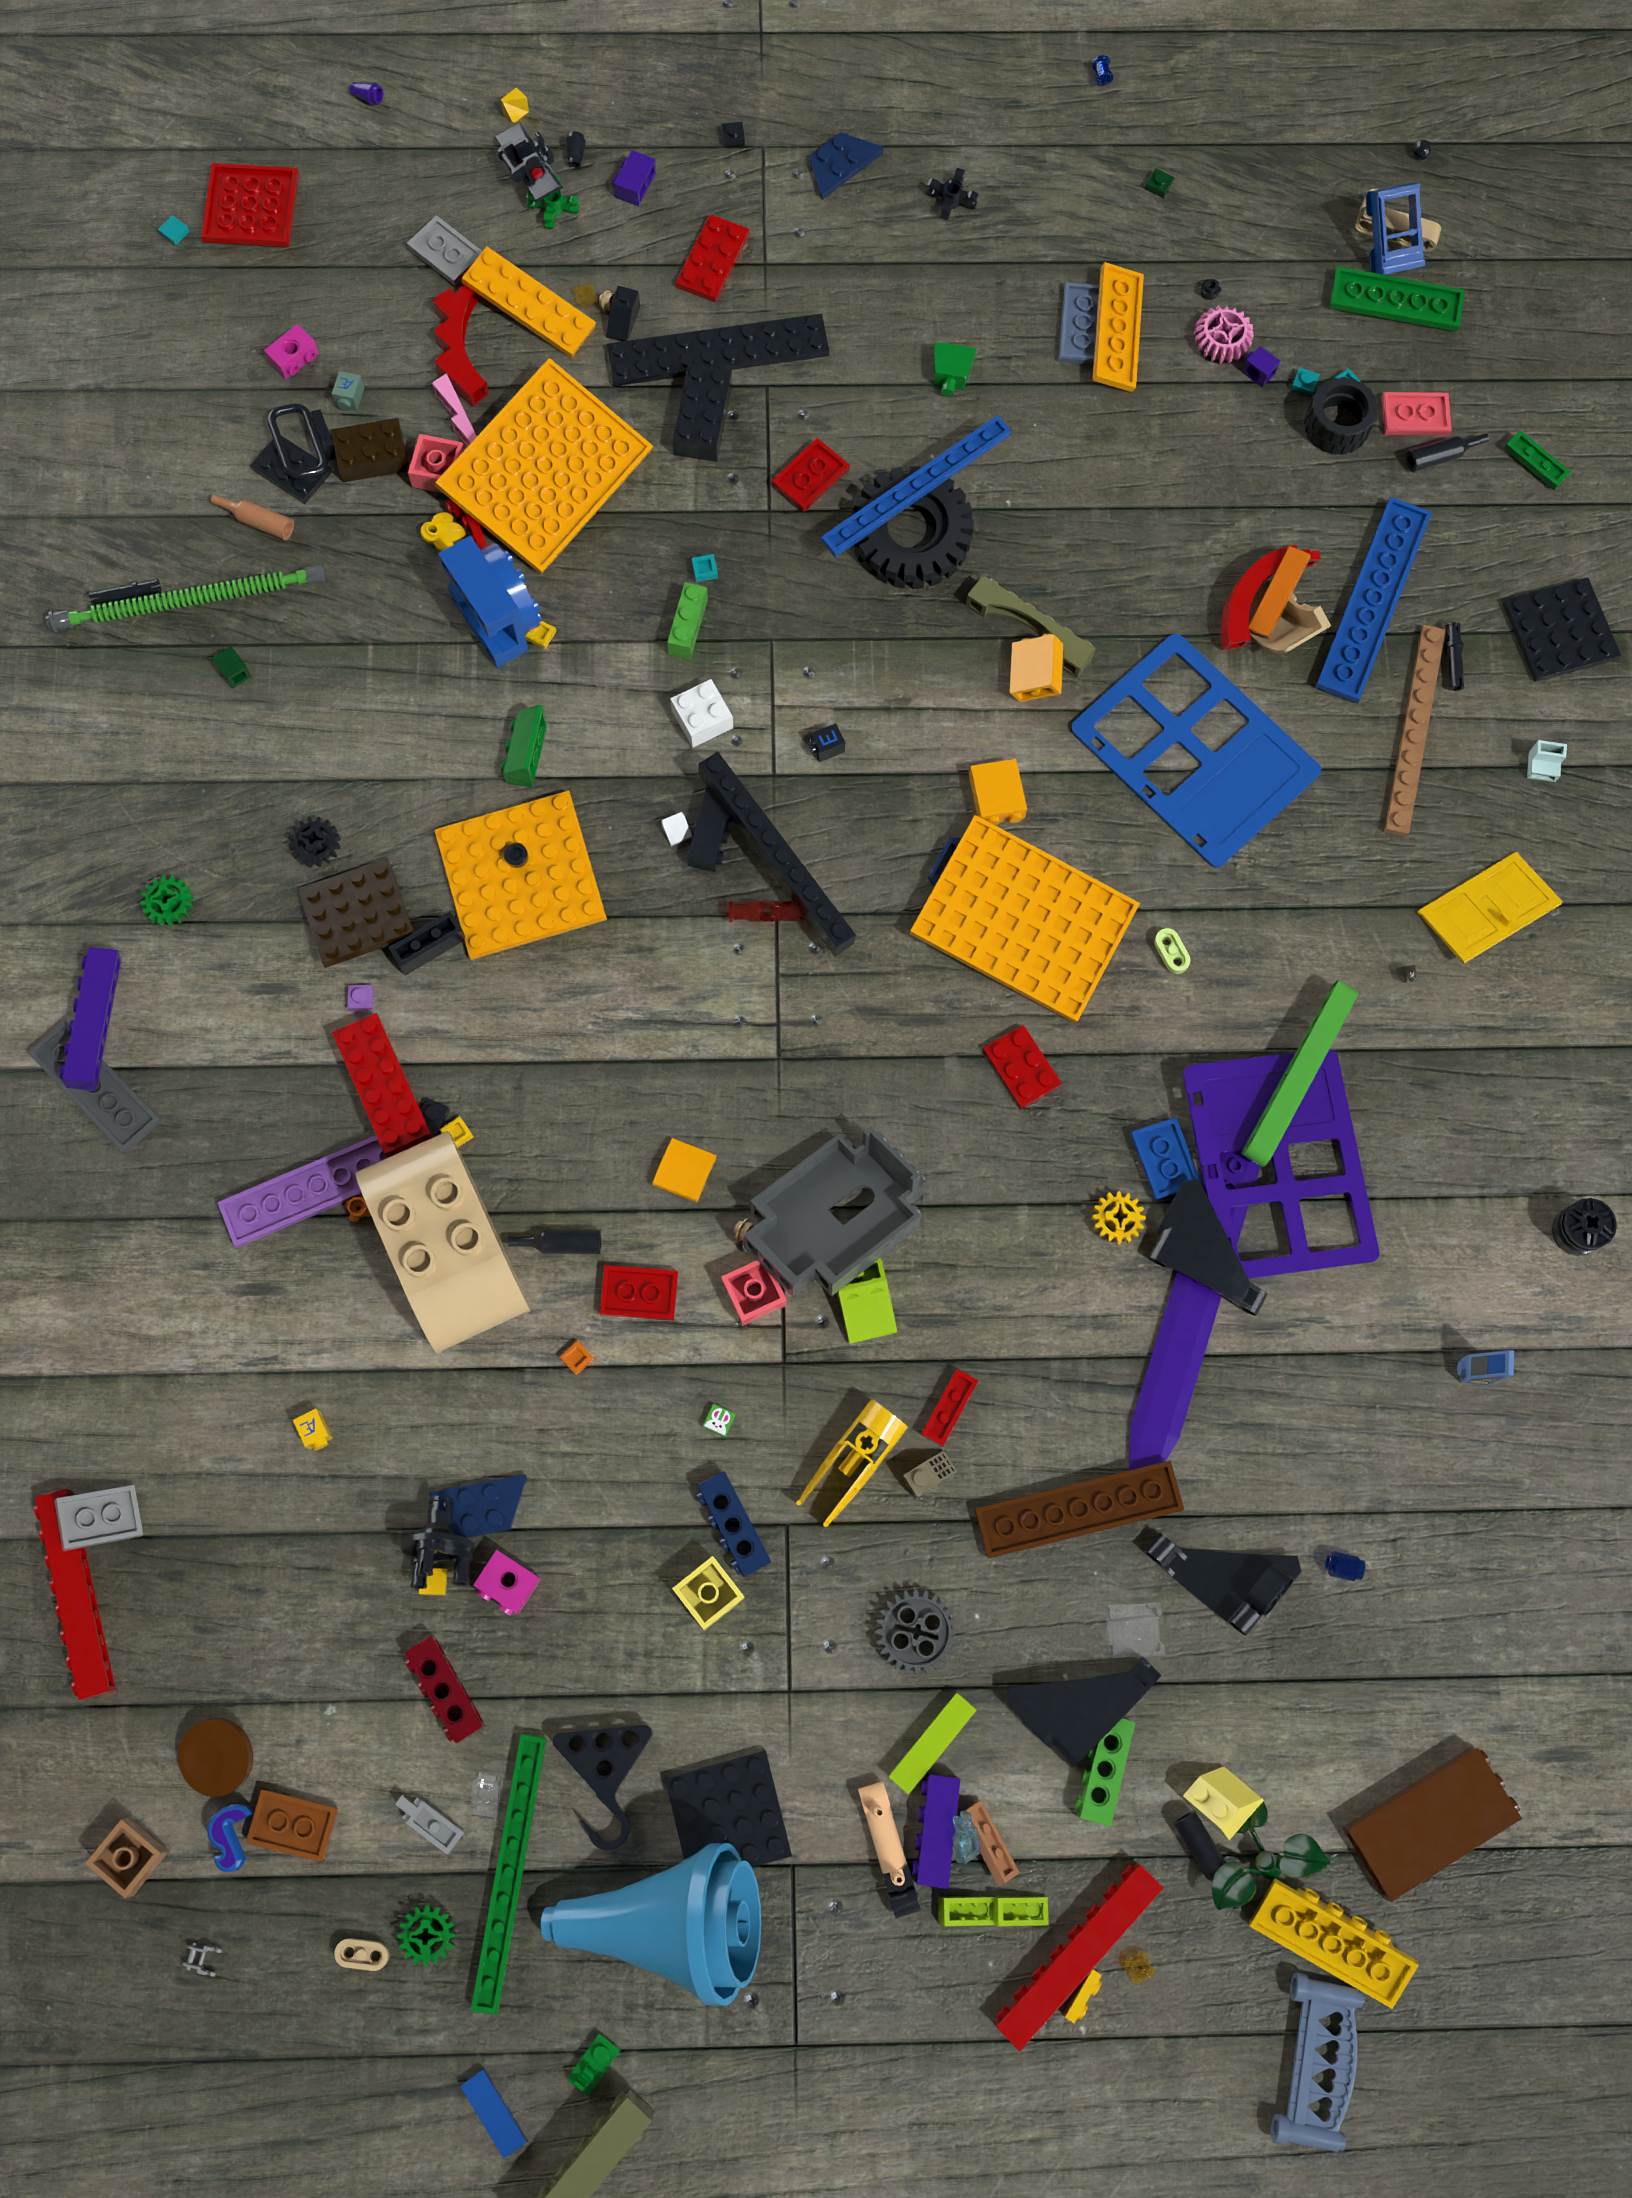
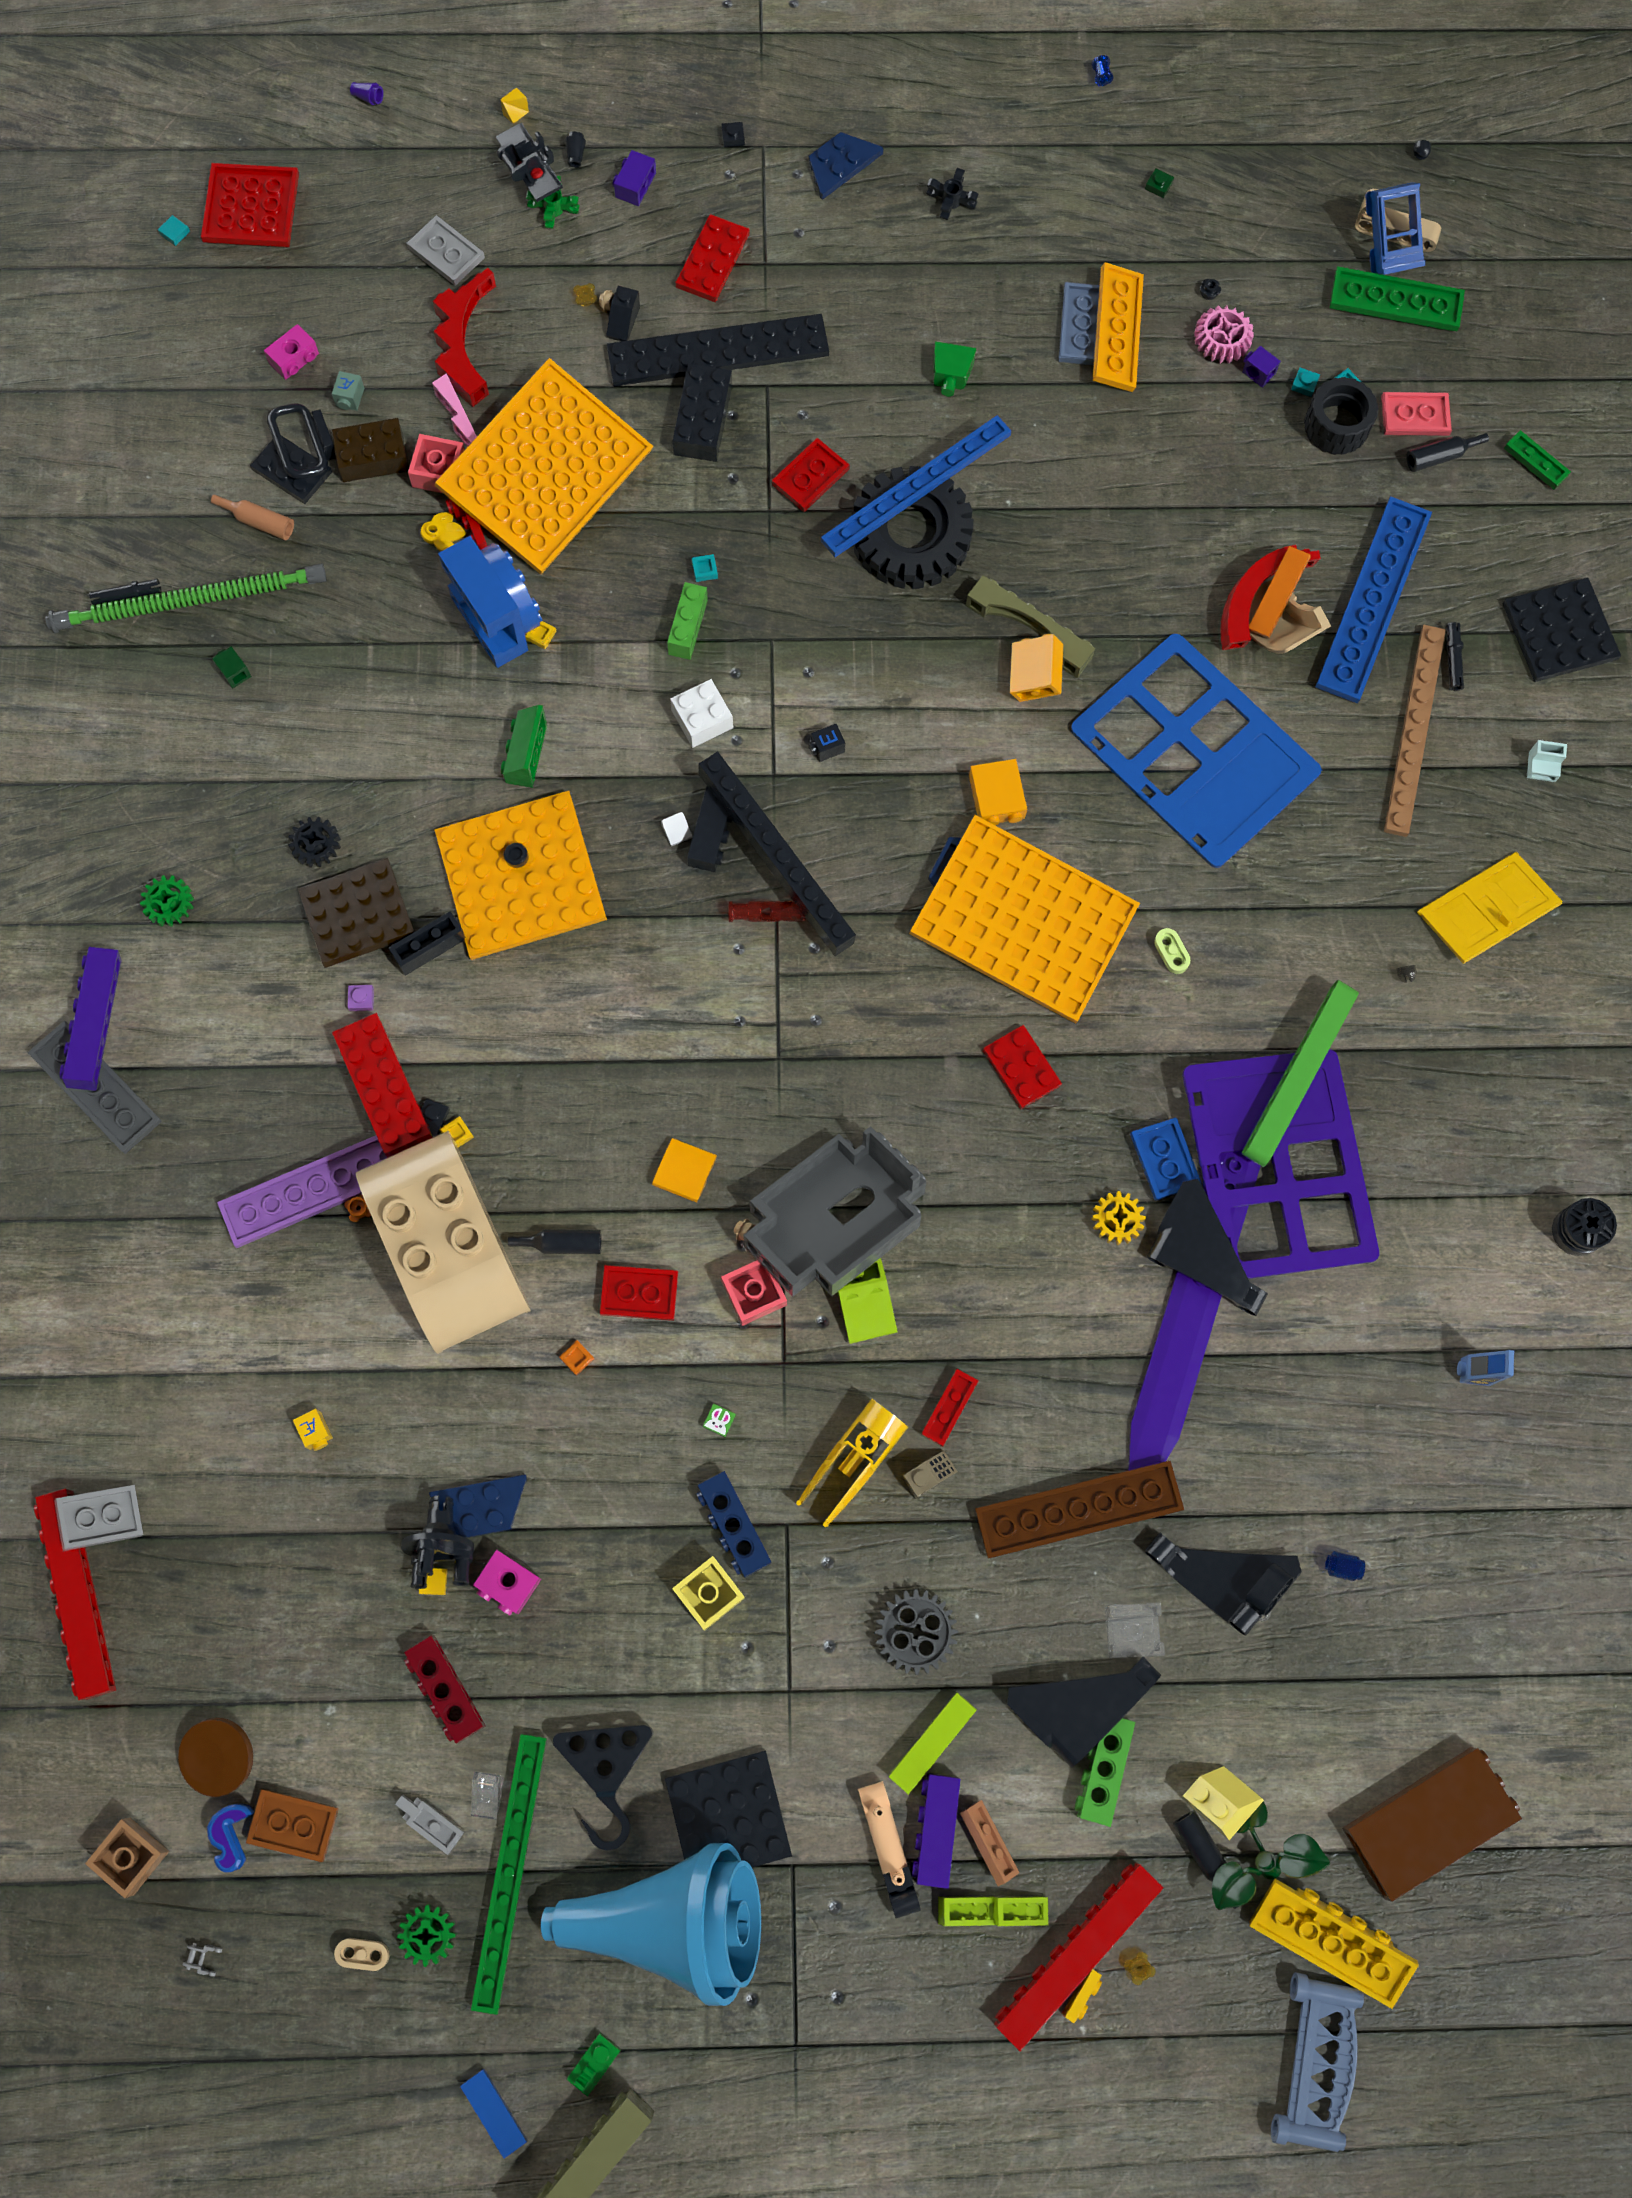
light orange plate [462,246,596,359] -> none
clear light blue plate [953,1811,980,1864] -> none

